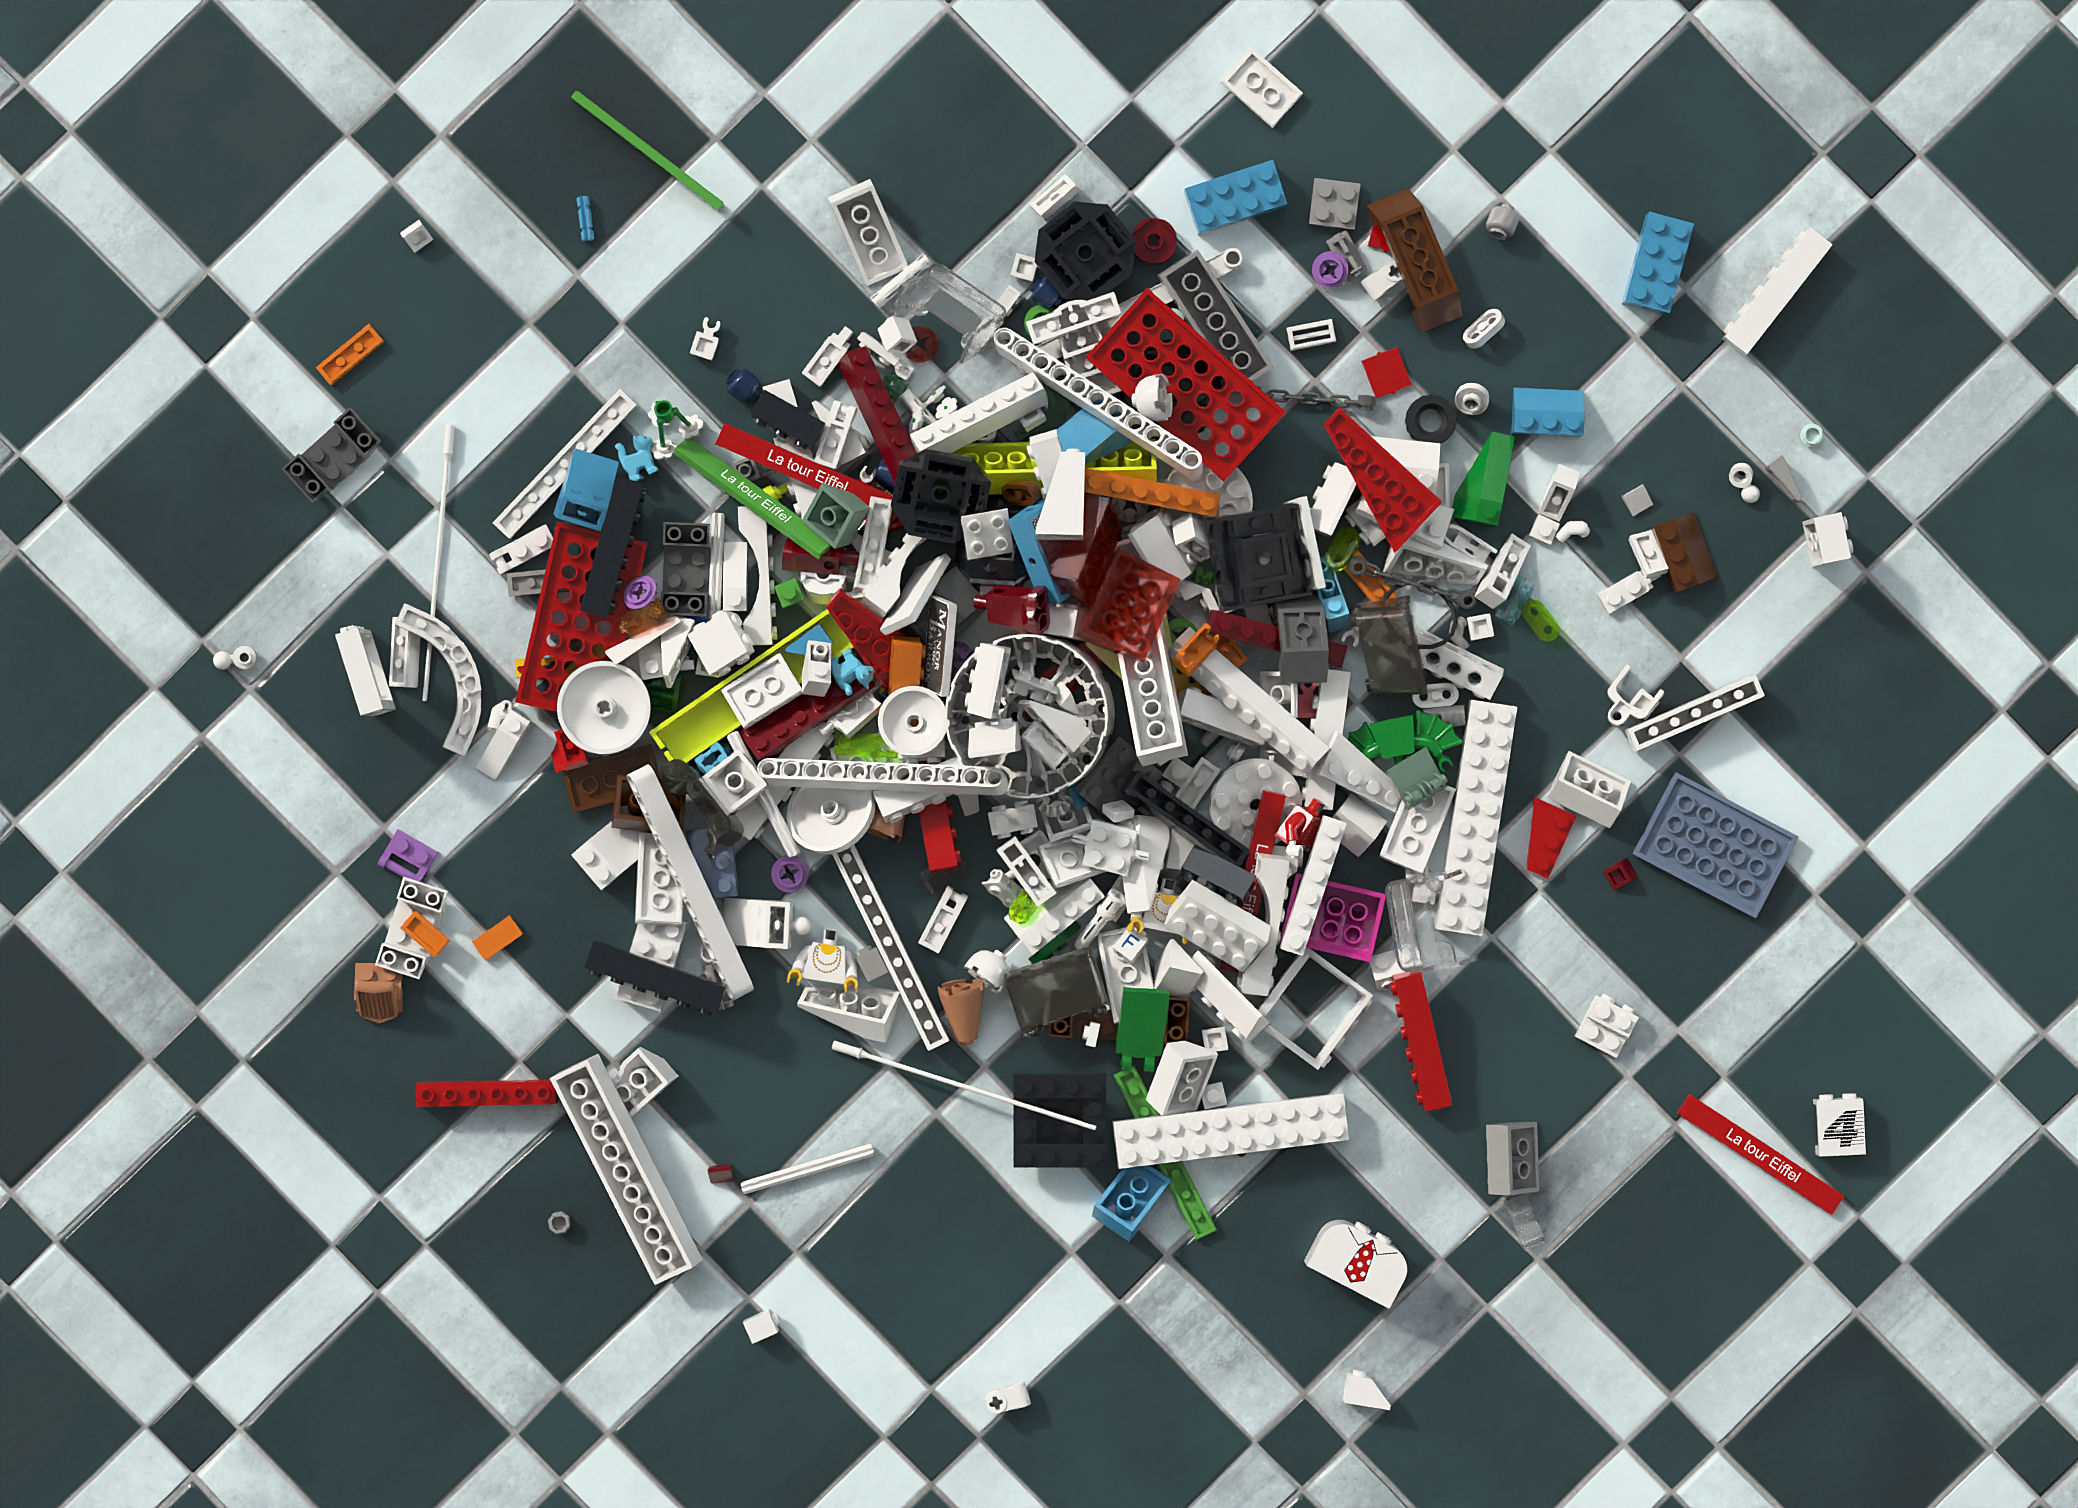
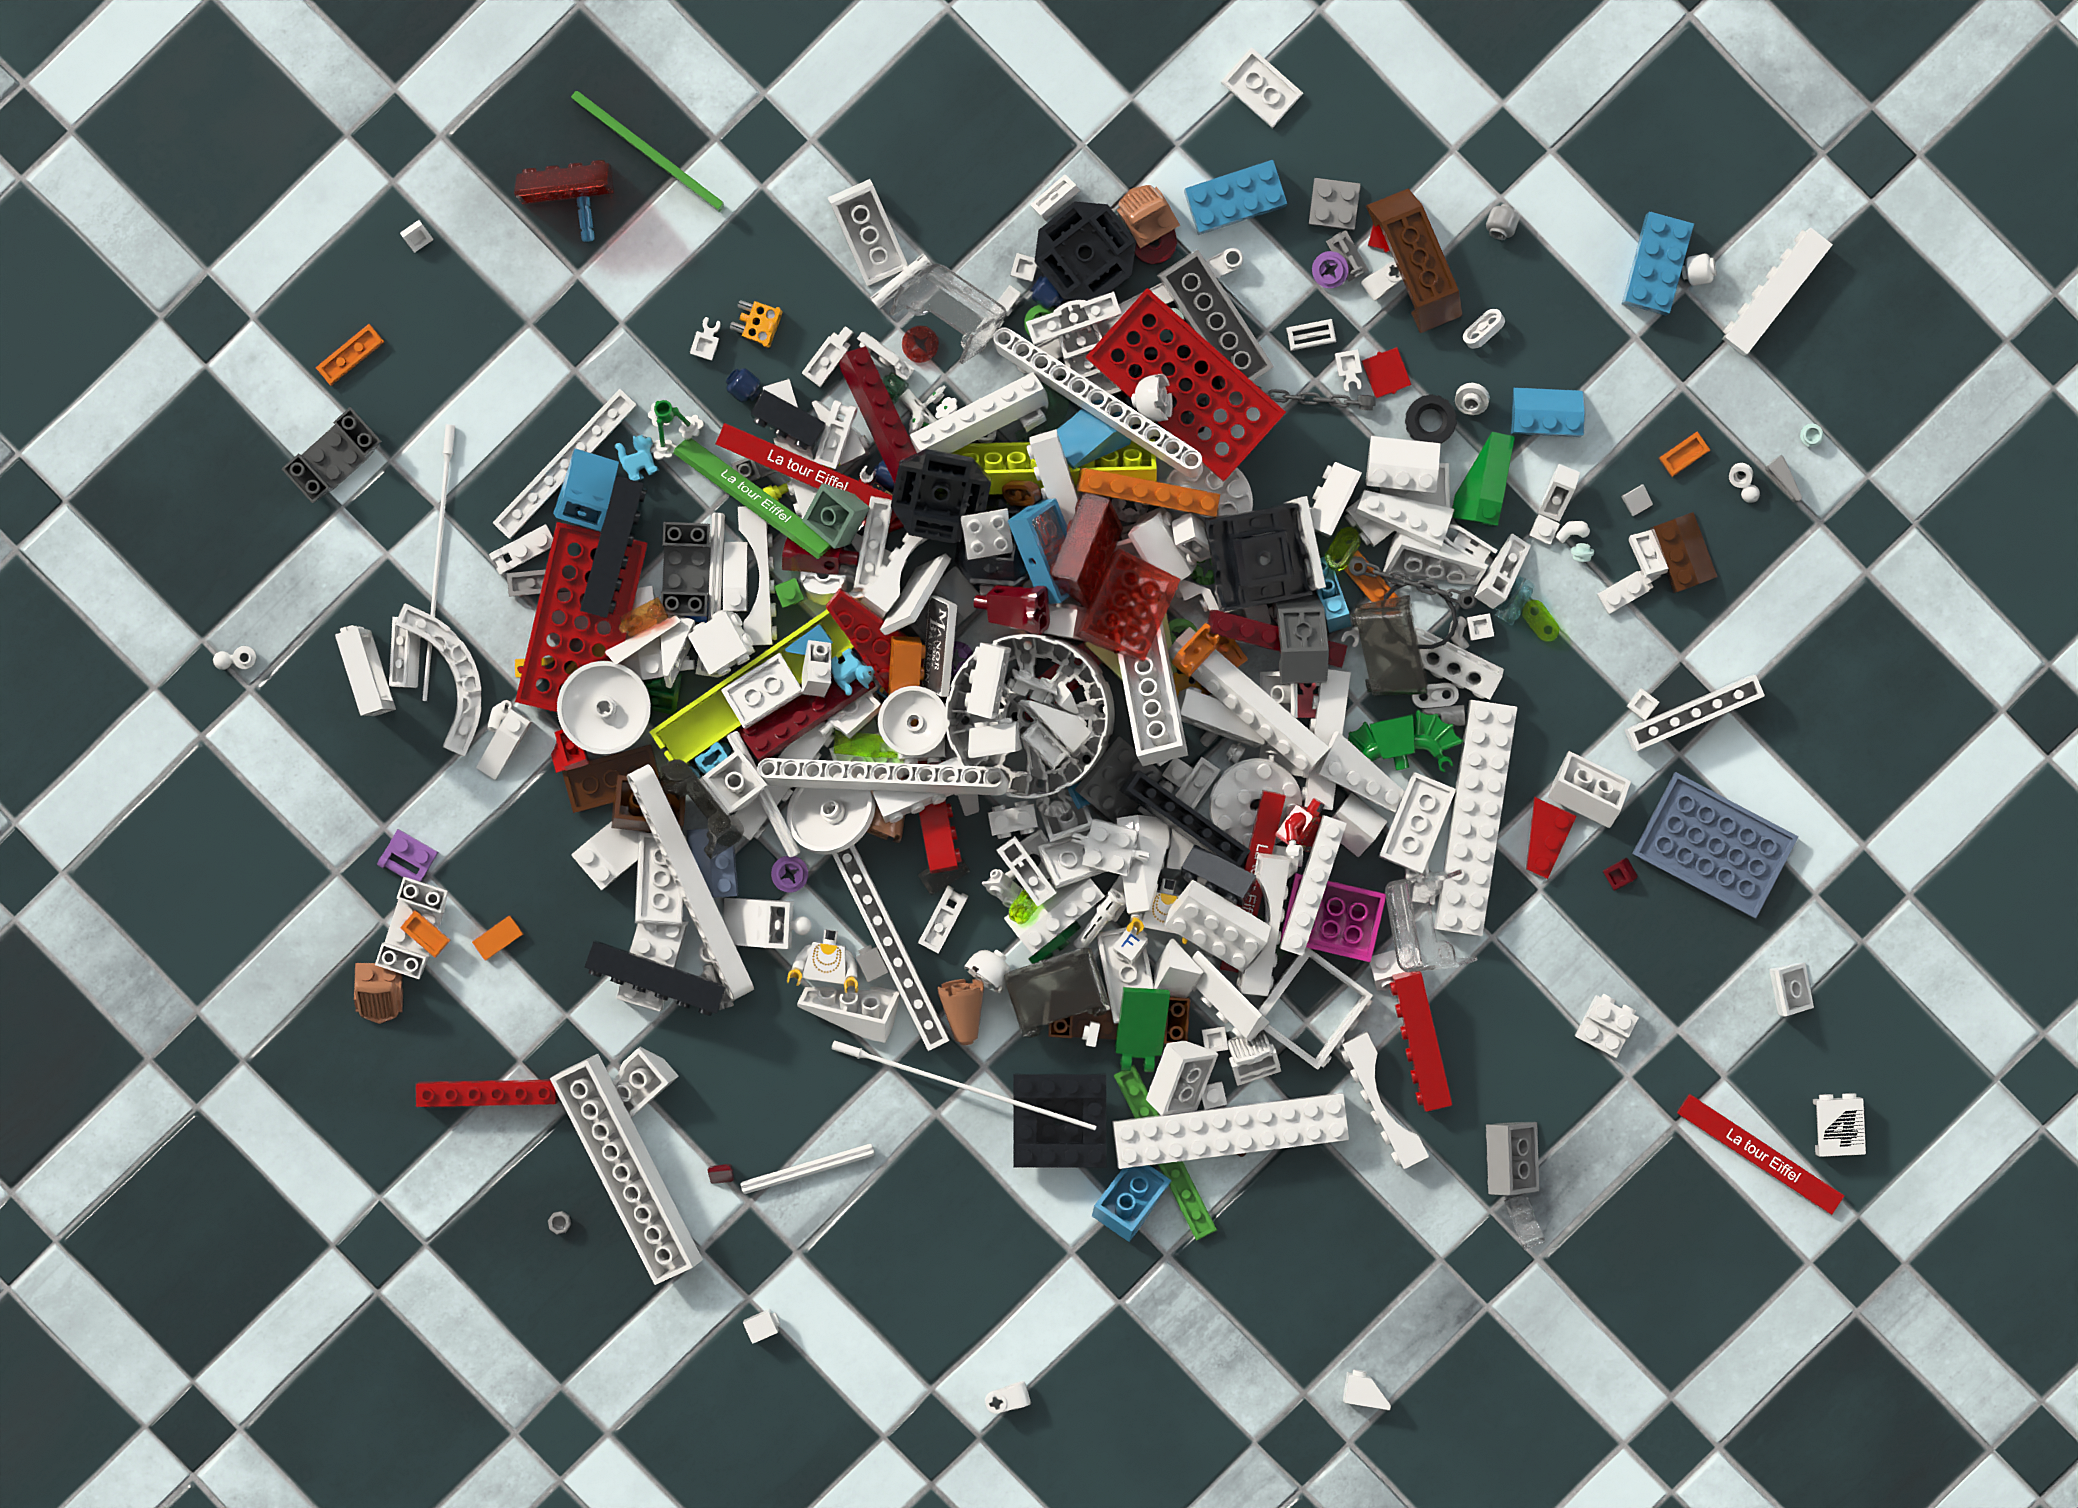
medium lavender gear [624,576,659,611] -> none
white brick [878,316,917,355] -> none
white slope [1036,449,1085,540] -> none
white plate [1102,800,1134,822] -> none
white brick [1304,1220,1407,1309] -> none
red wing [1323,407,1442,553] -> none
sand green hinge [1387,747,1448,810] -> none
white piece [1607,665,1664,726] -> none
white brick [1802,512,1853,567] -> none
none -> clear red slope [514,160,614,204]
none -> light orange piece [730,300,783,349]
none -> nougat piece [1117,185,1180,249]
none -> white piece [1227,1030,1281,1086]
none -> white plate [1335,349,1362,392]
none -> white arch [1340,1031,1429,1169]
none -> light aqua plate [1571,543,1594,562]
none -> orange tile [1659,431,1710,477]
none -> white head [1682,253,1717,286]
none -> white slope [1769,963,1814,1016]

